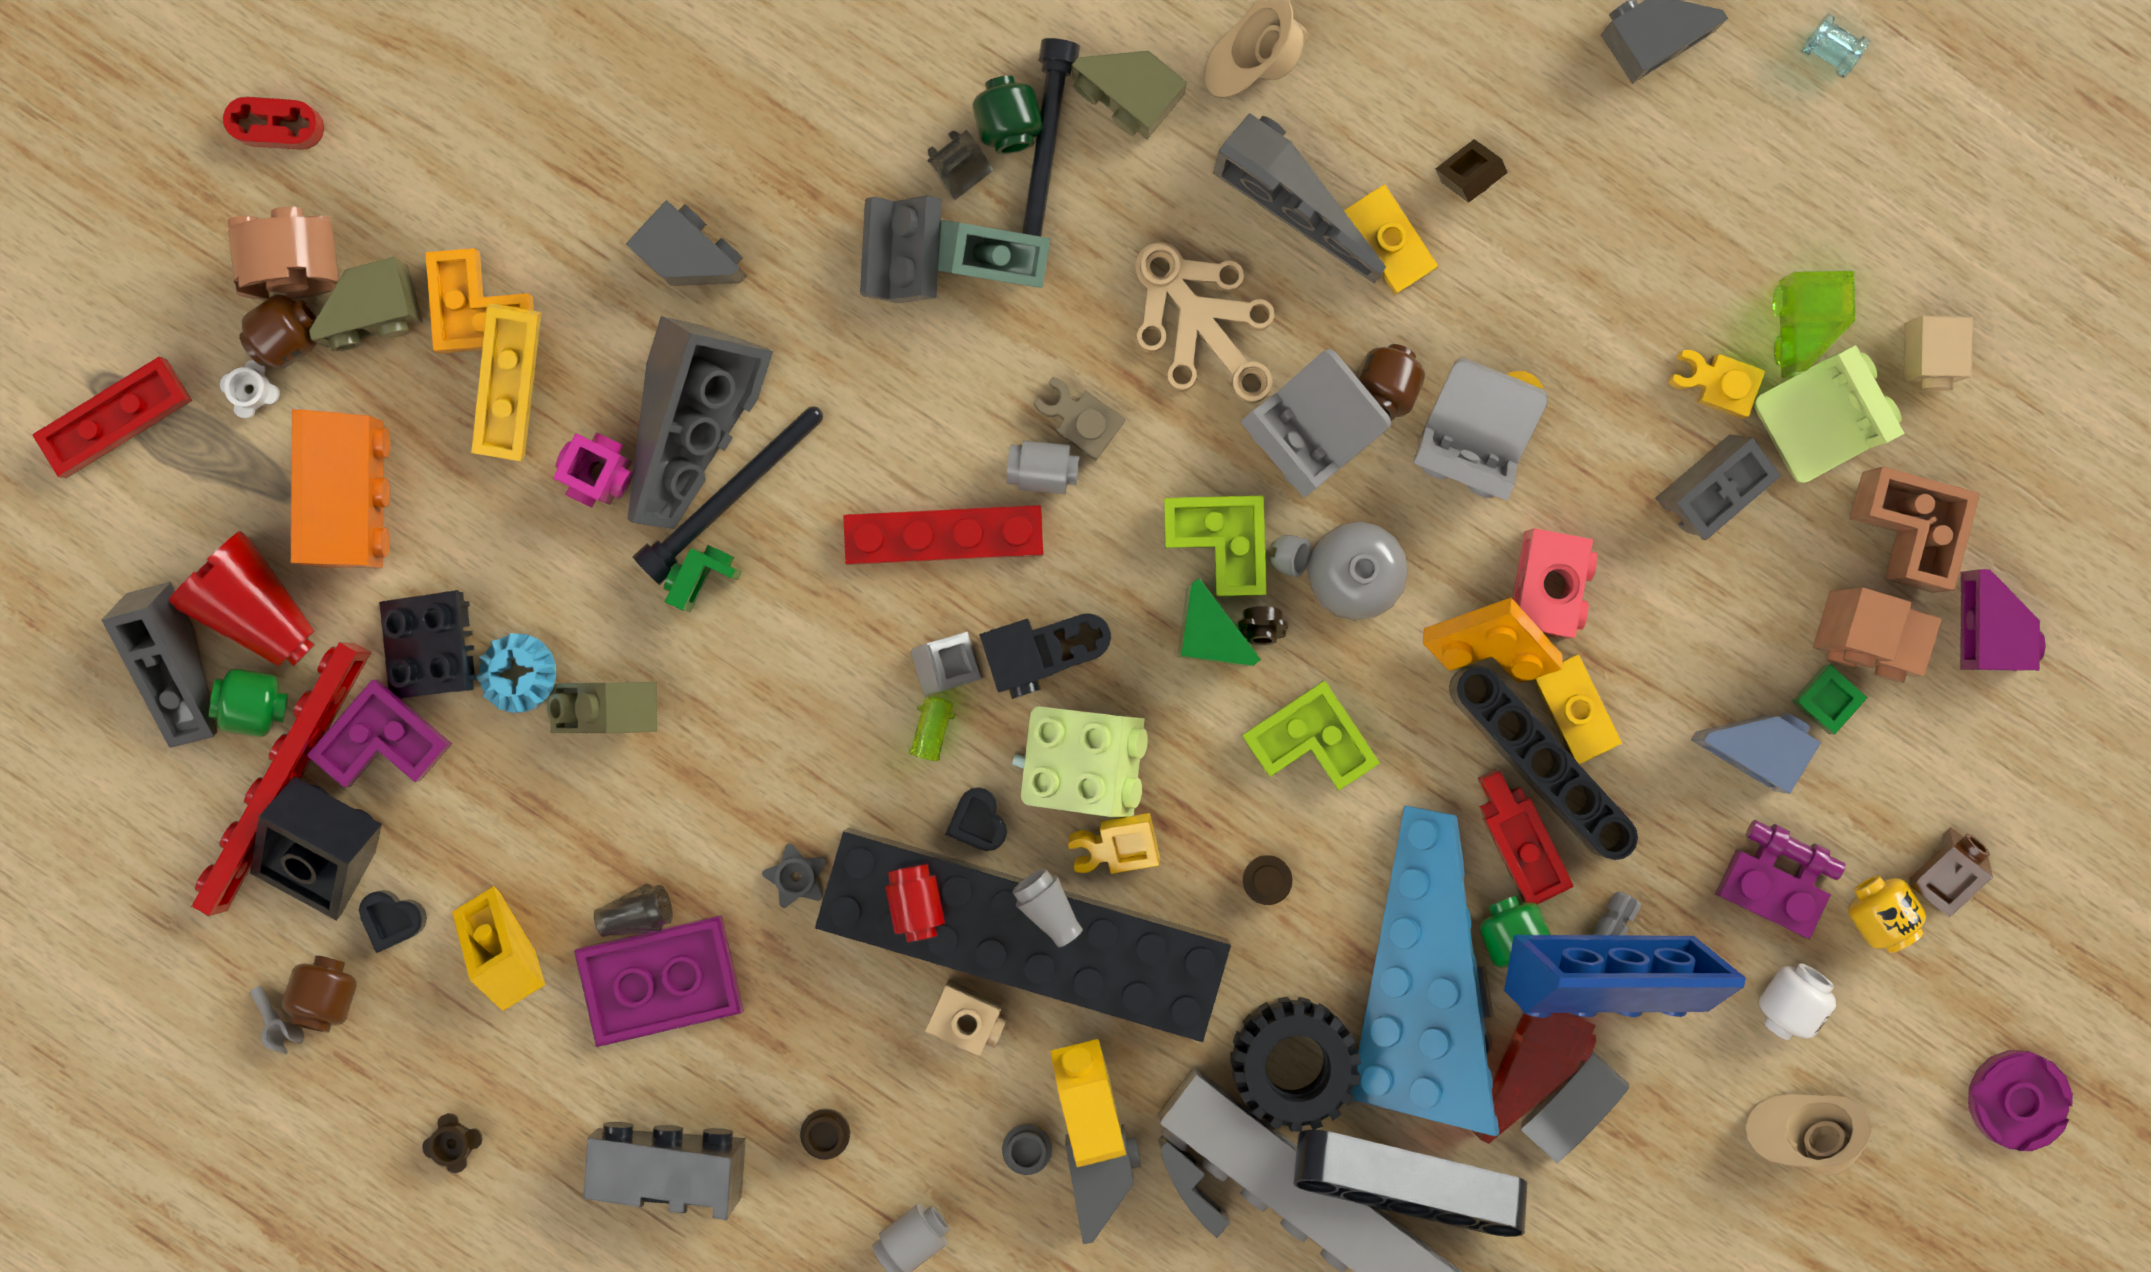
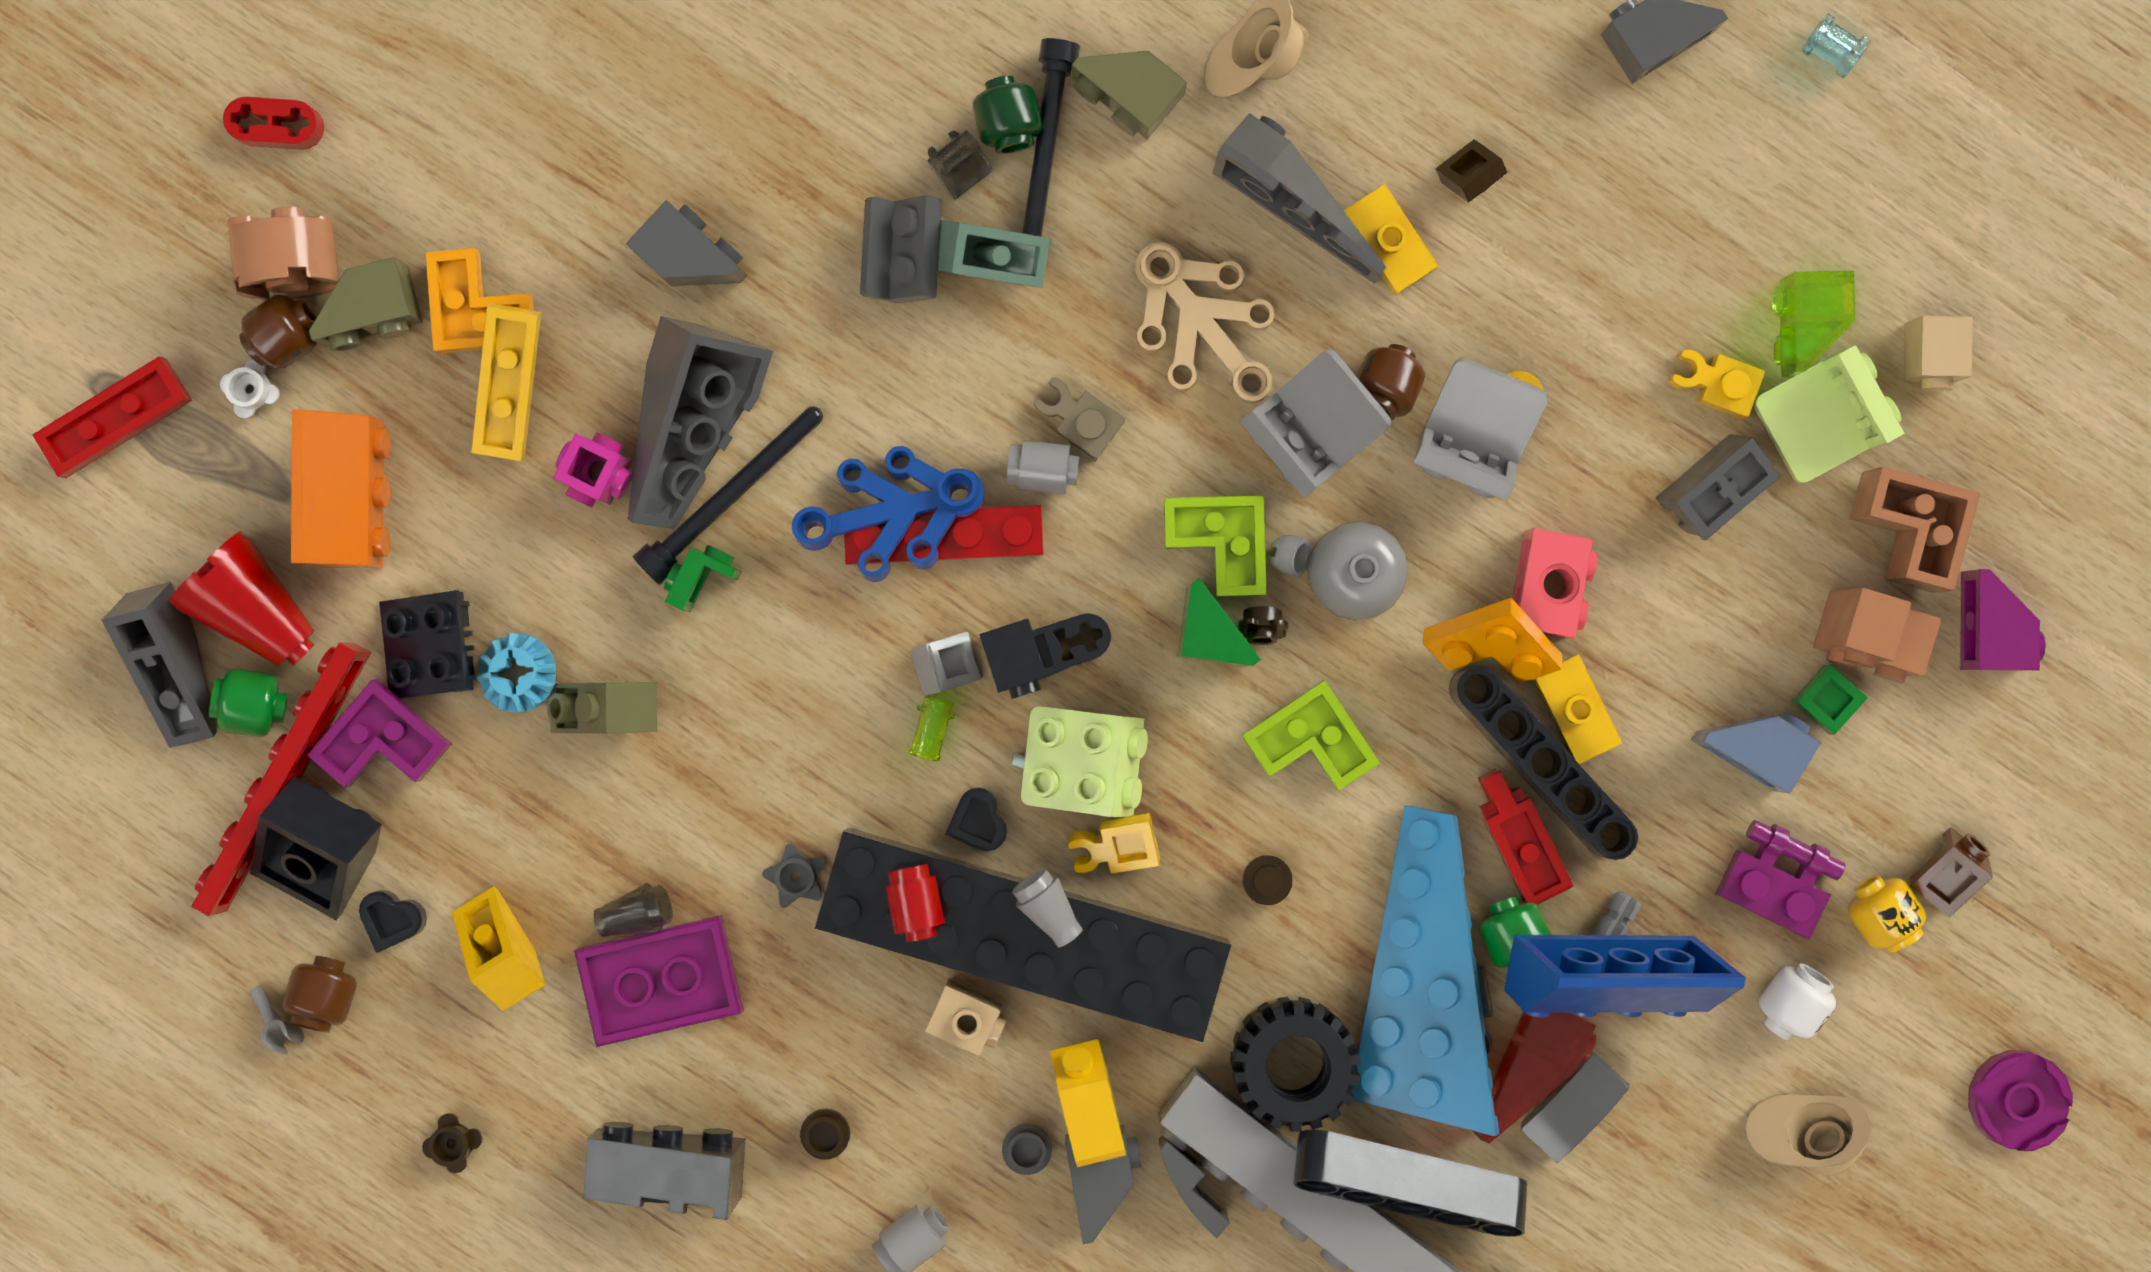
none -> blue plant [792,446,984,582]

